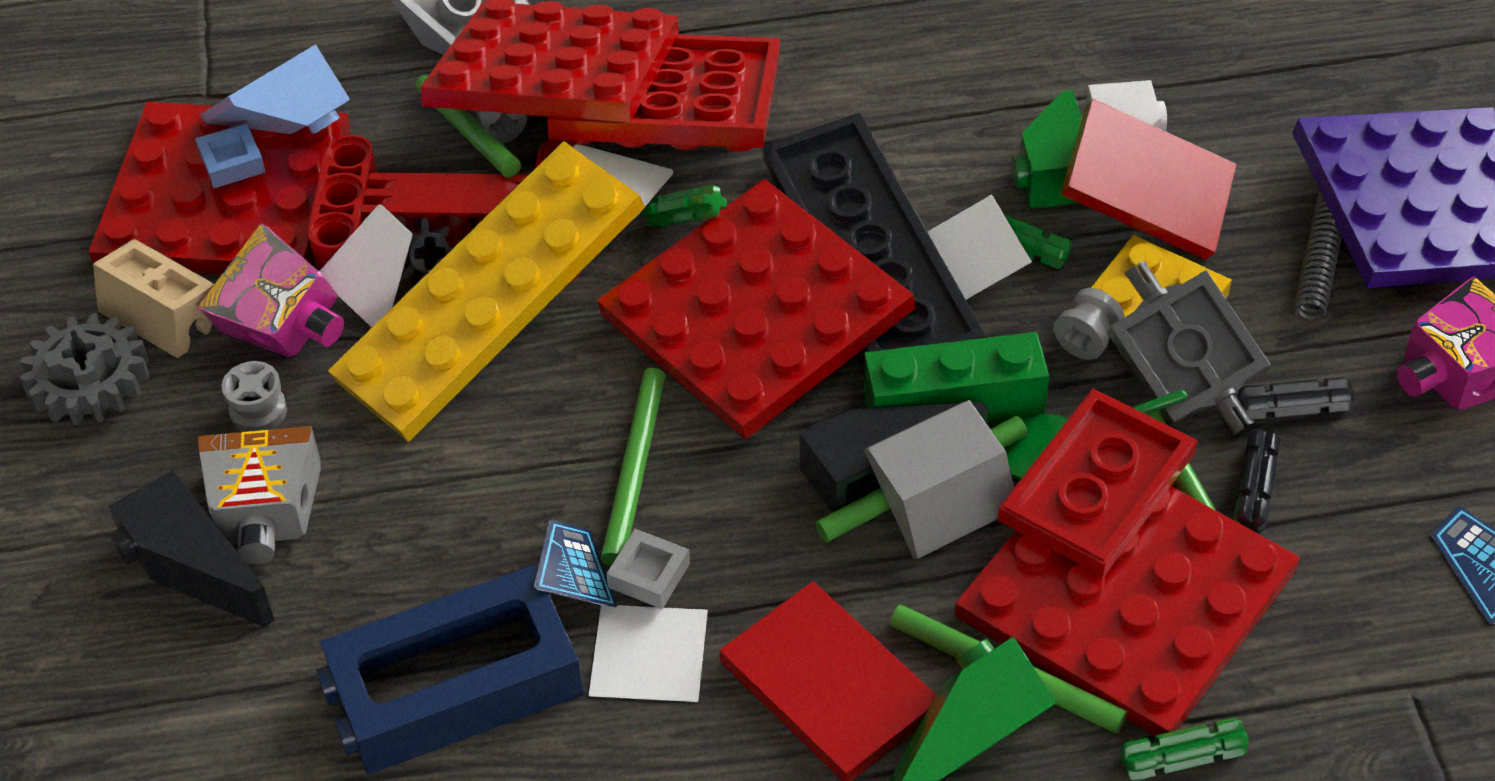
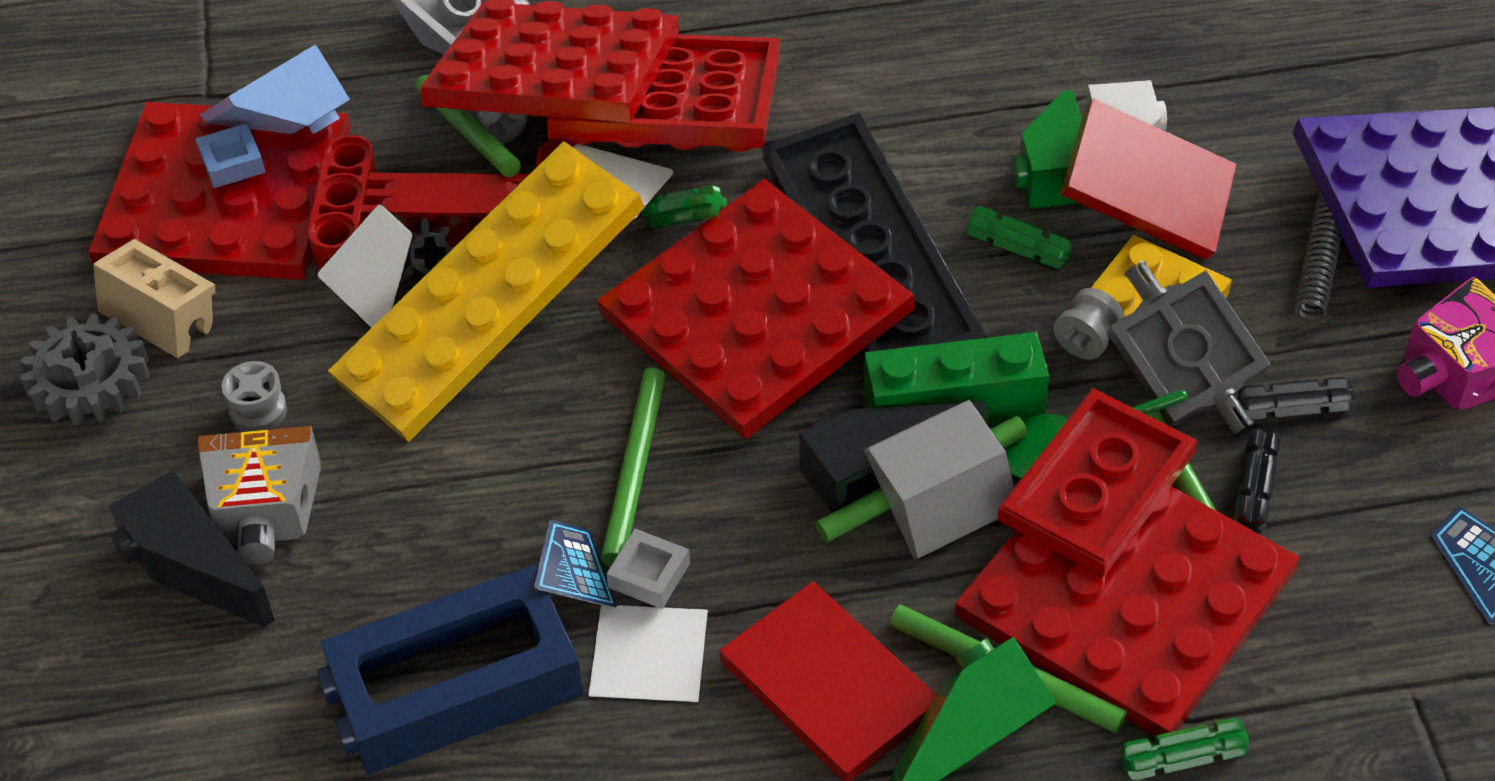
dark pink torso [197,223,344,357] -> none
white sticker [928,195,1031,300] -> none

